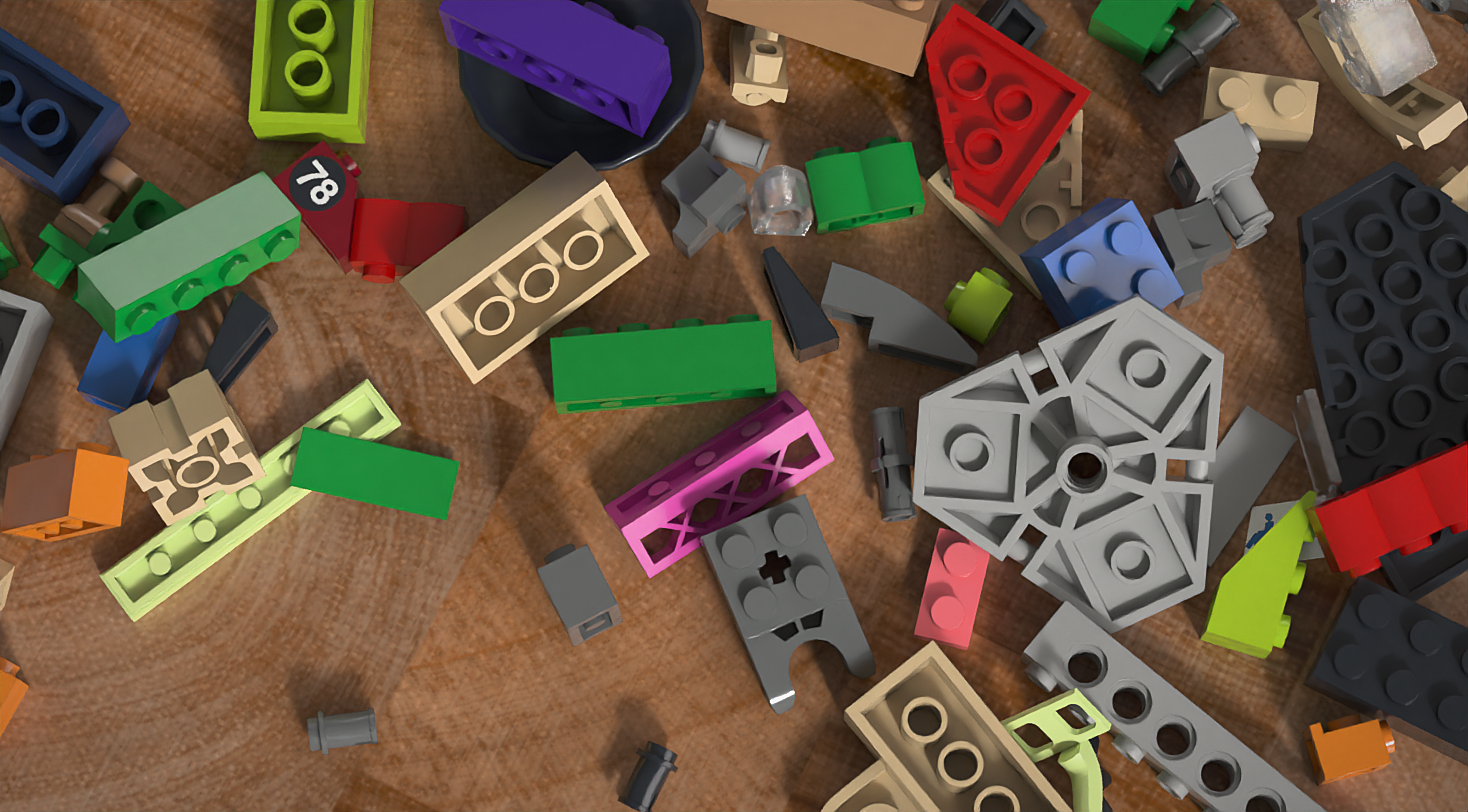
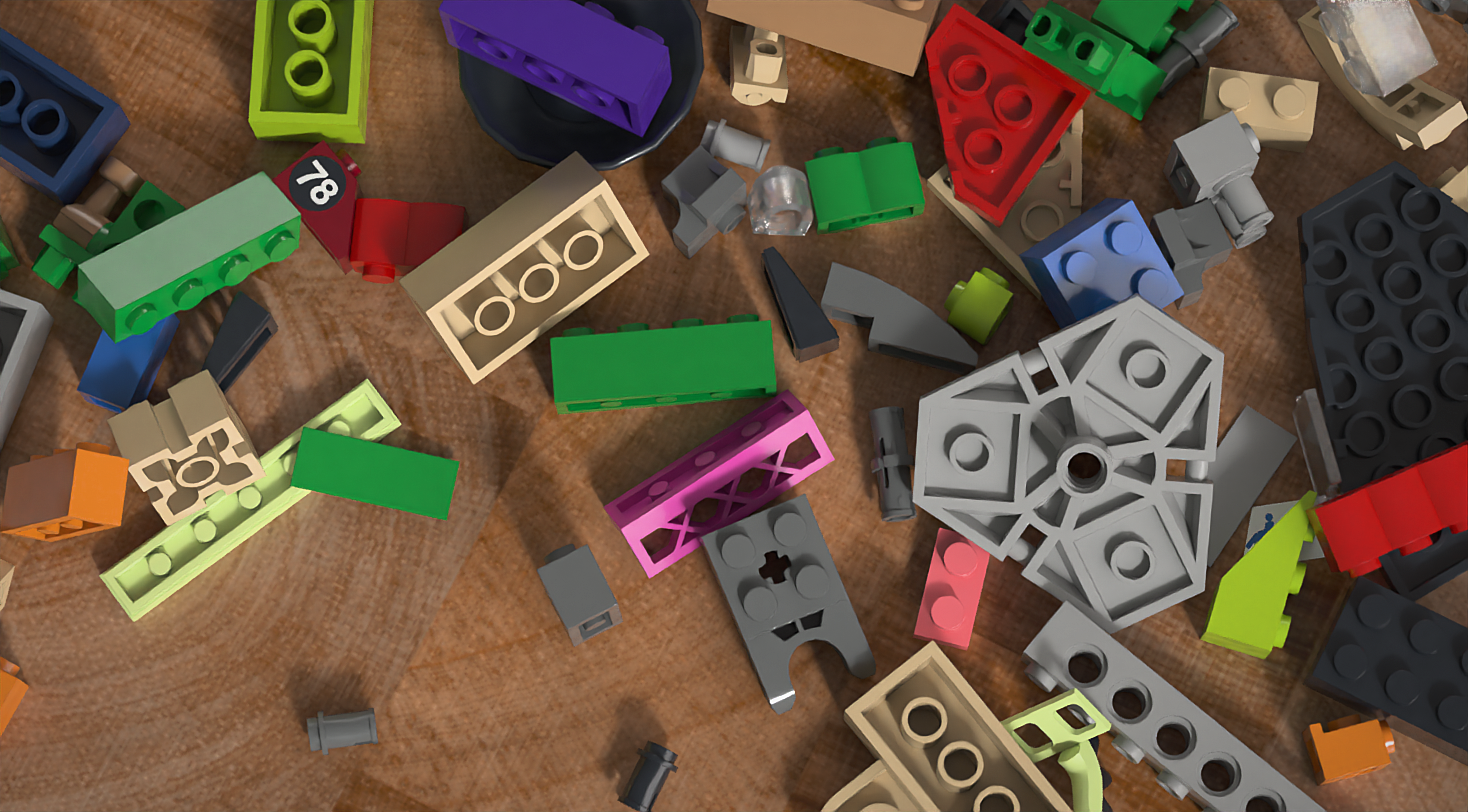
none -> green hips [1022,0,1168,121]

